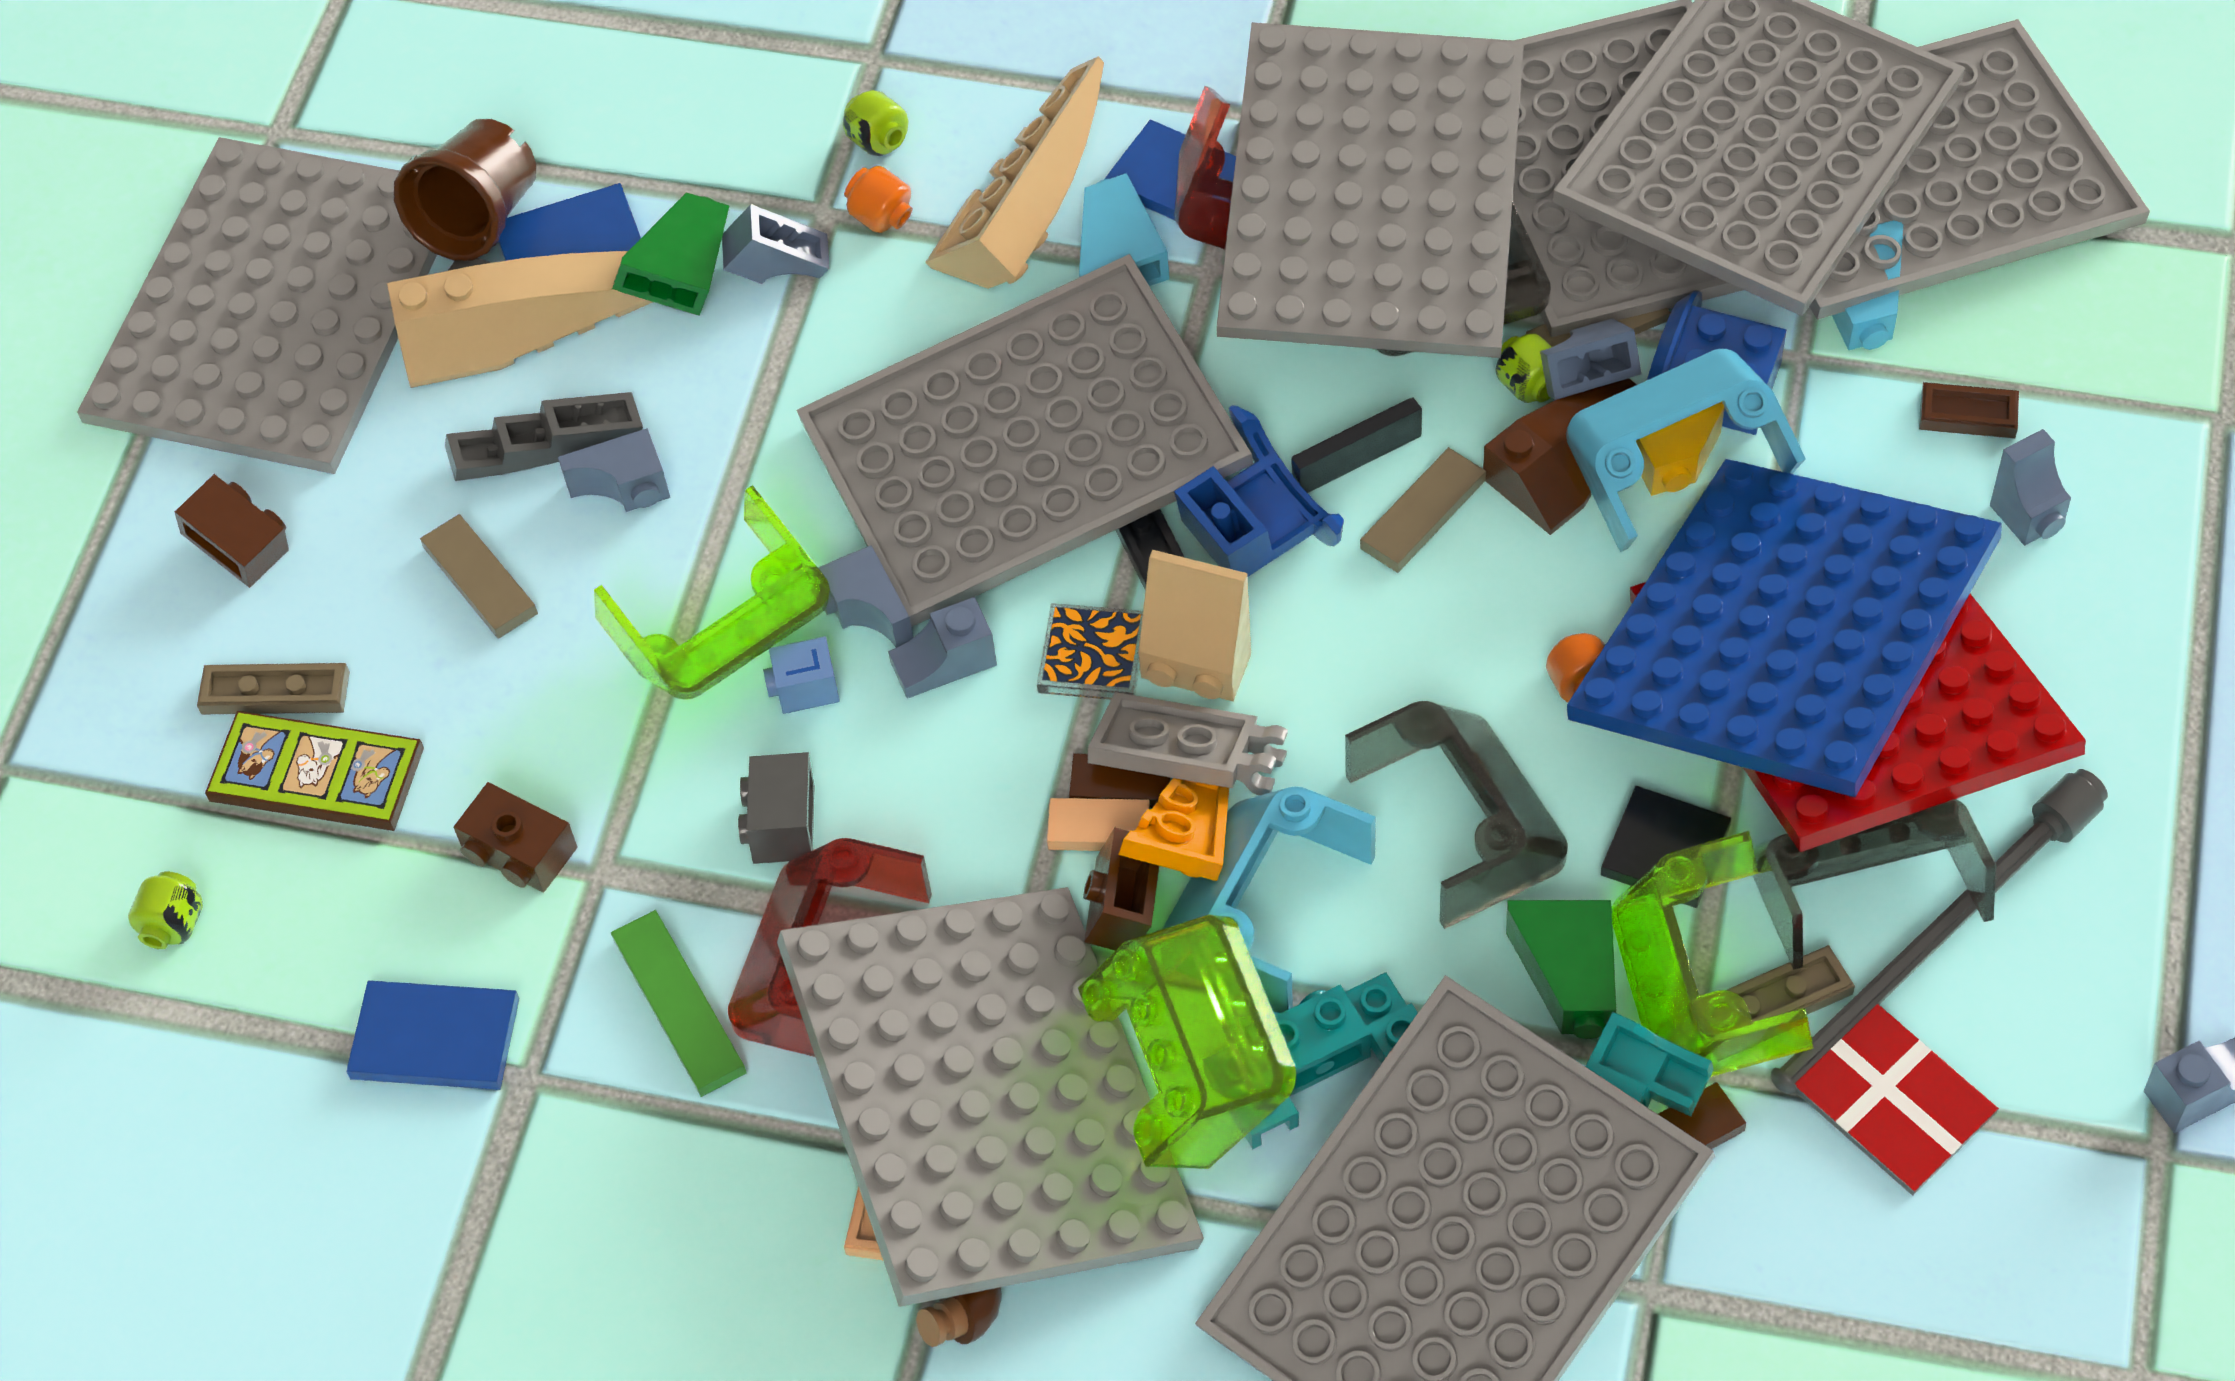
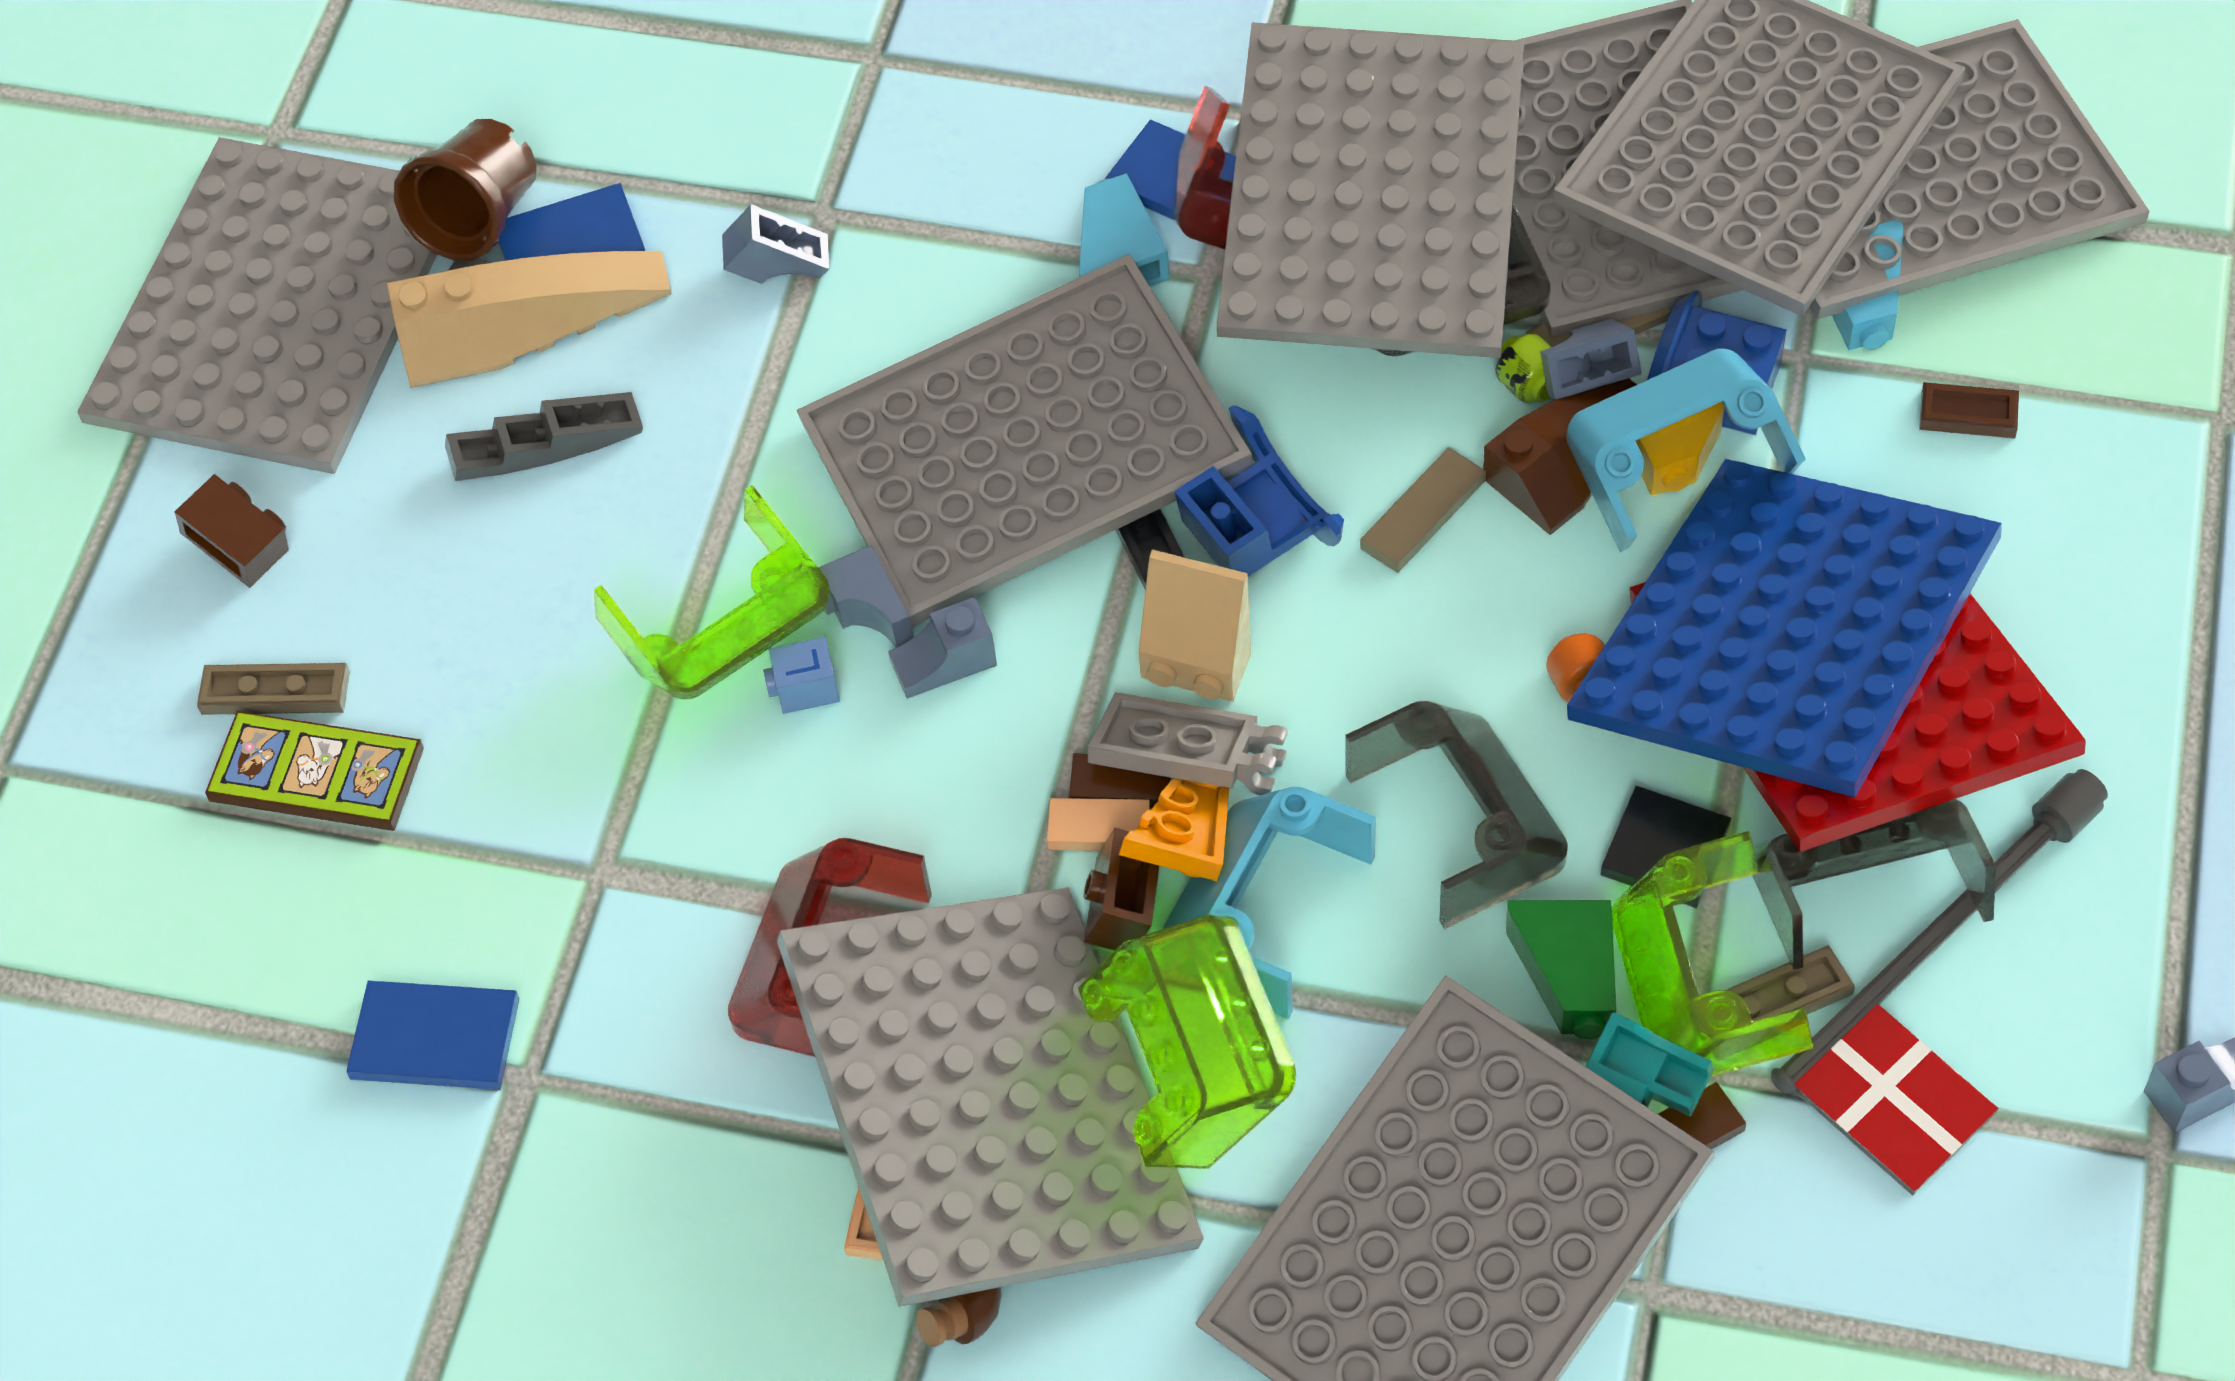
lime head [128,871,203,949] -> none
dark tan tile [420,514,538,639] -> none
reddish brown brick [453,782,578,893] -> none
sand blue arch [558,428,671,512] -> none
bright green tile [610,910,747,1097] -> none
green slope [612,192,730,316] -> none
dark grey brick [738,752,815,864] -> none
lime head [843,90,909,156] -> none
orange head [844,166,913,233] -> none
tan wedge [925,56,1104,289] -> none
tile [1037,603,1143,700] -> none
teal bracket [1203,972,1418,1150] -> none
black tile [1291,397,1422,493] -> none
sand blue arch [1990,429,2072,546] -> none

